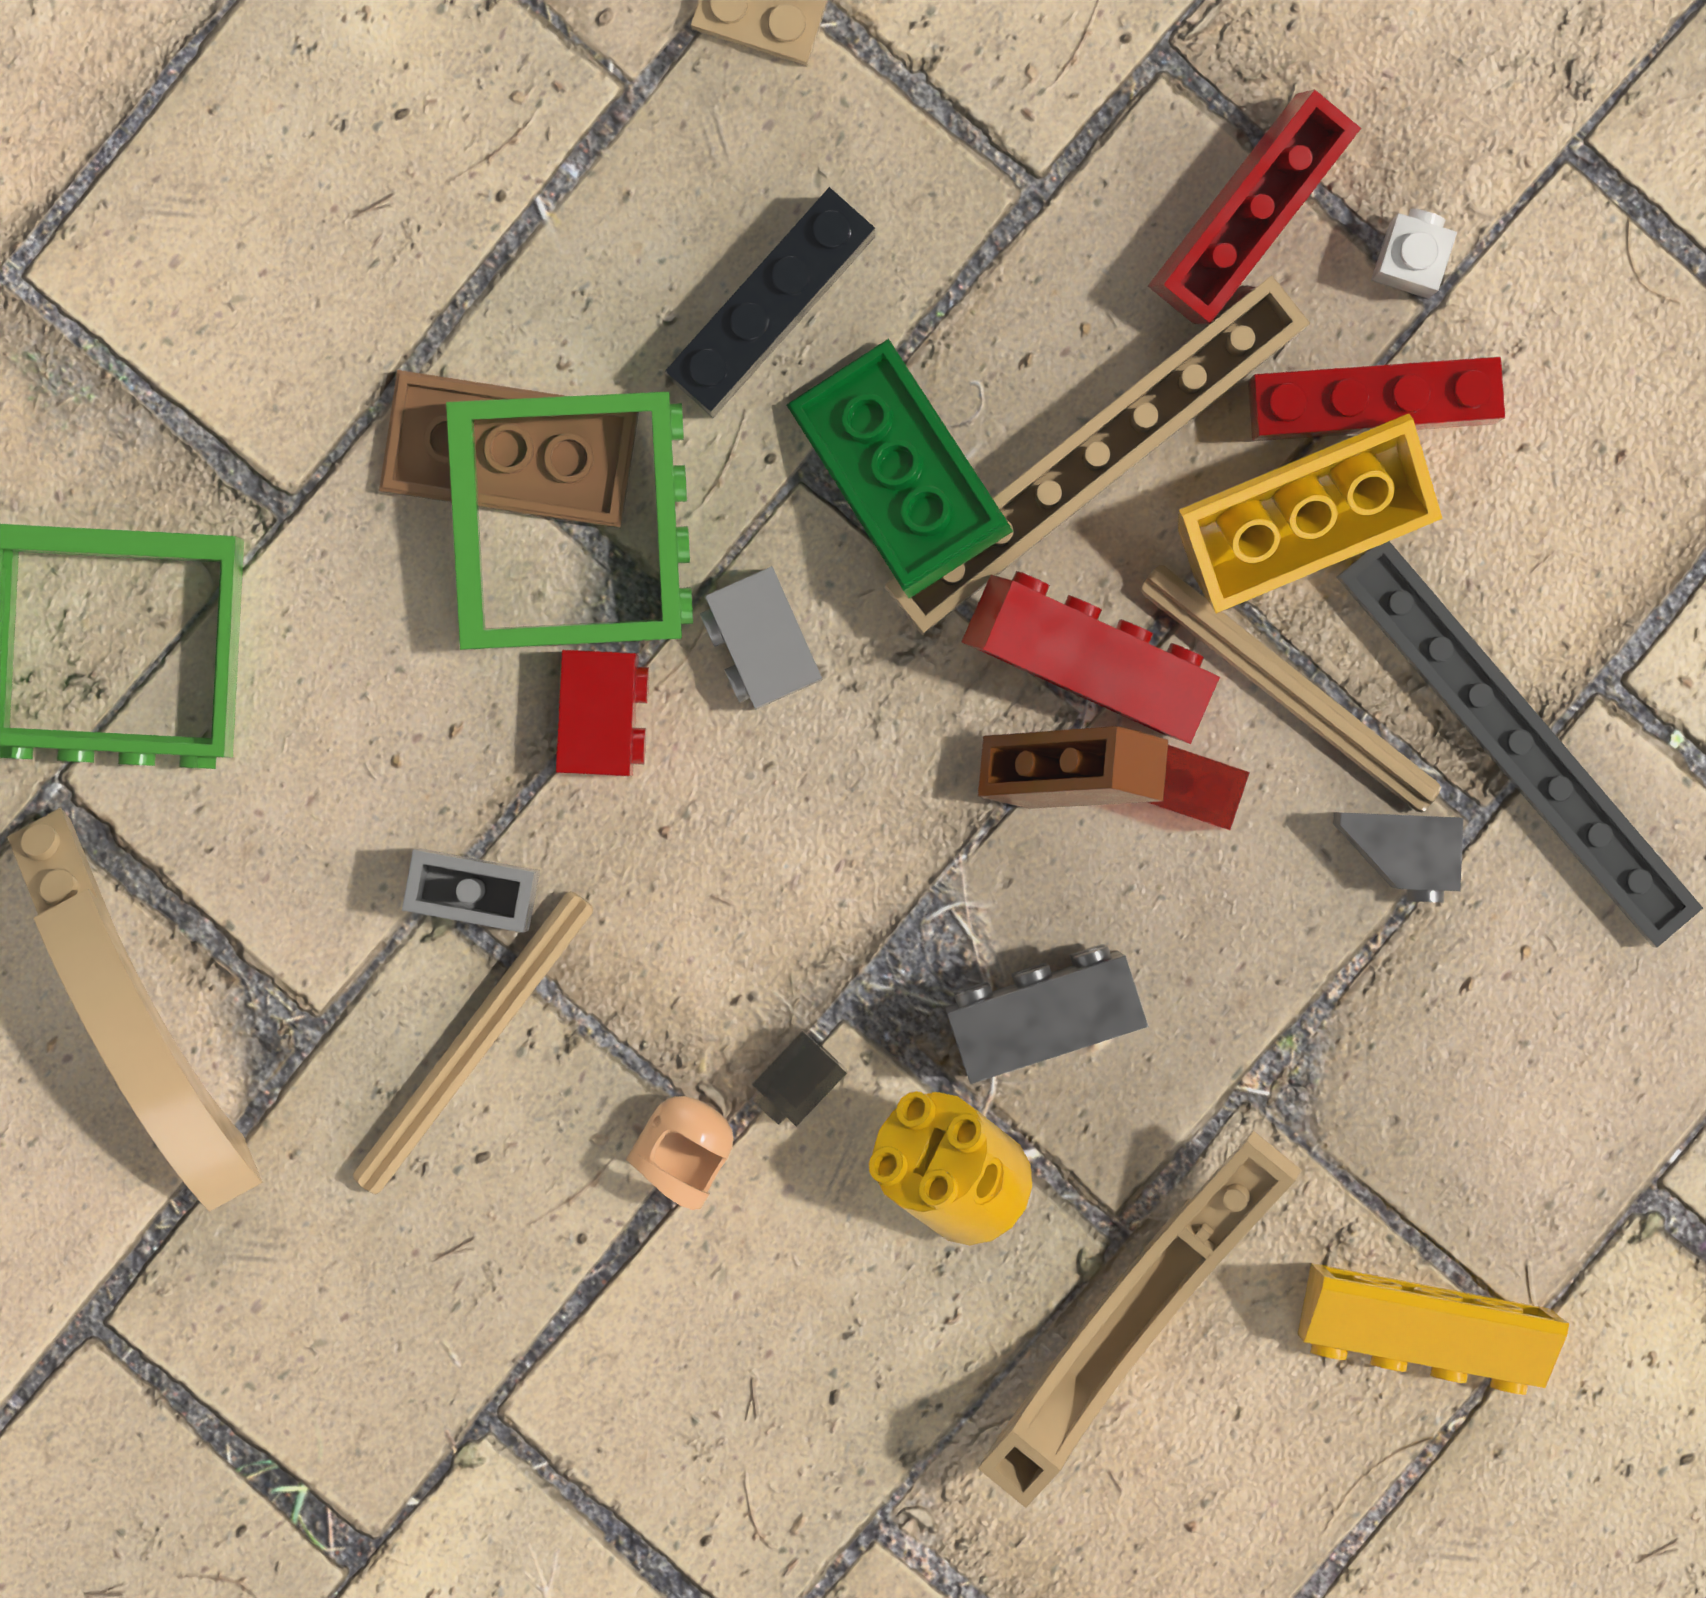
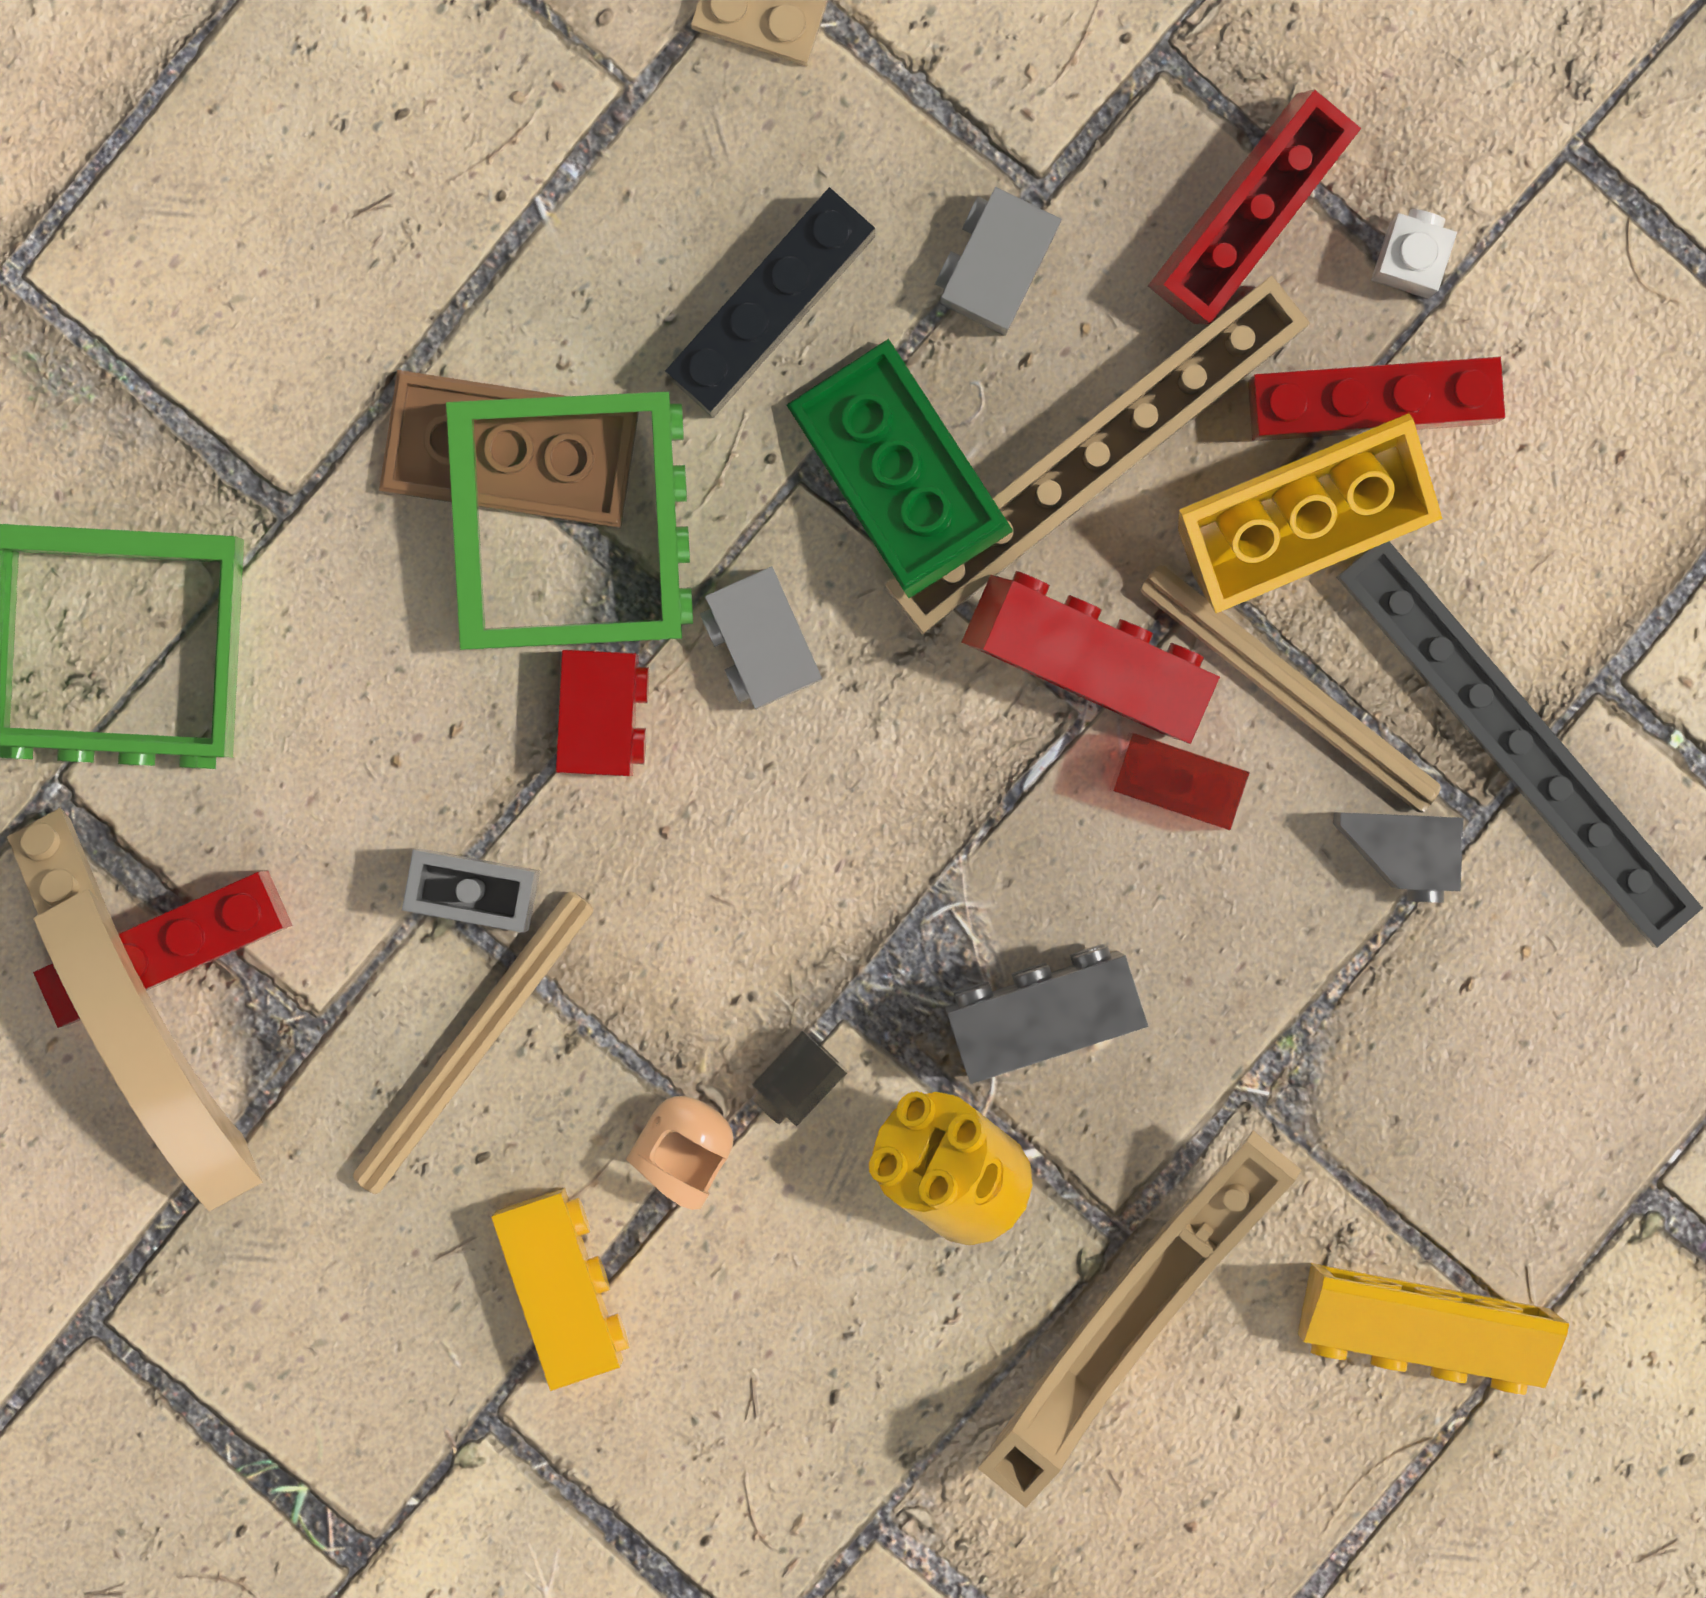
dark orange brick [978,726,1168,809] -> none
none -> red brick [33,870,293,1028]
none -> yellow brick [491,1187,630,1391]
none -> light grey brick [935,187,1062,336]

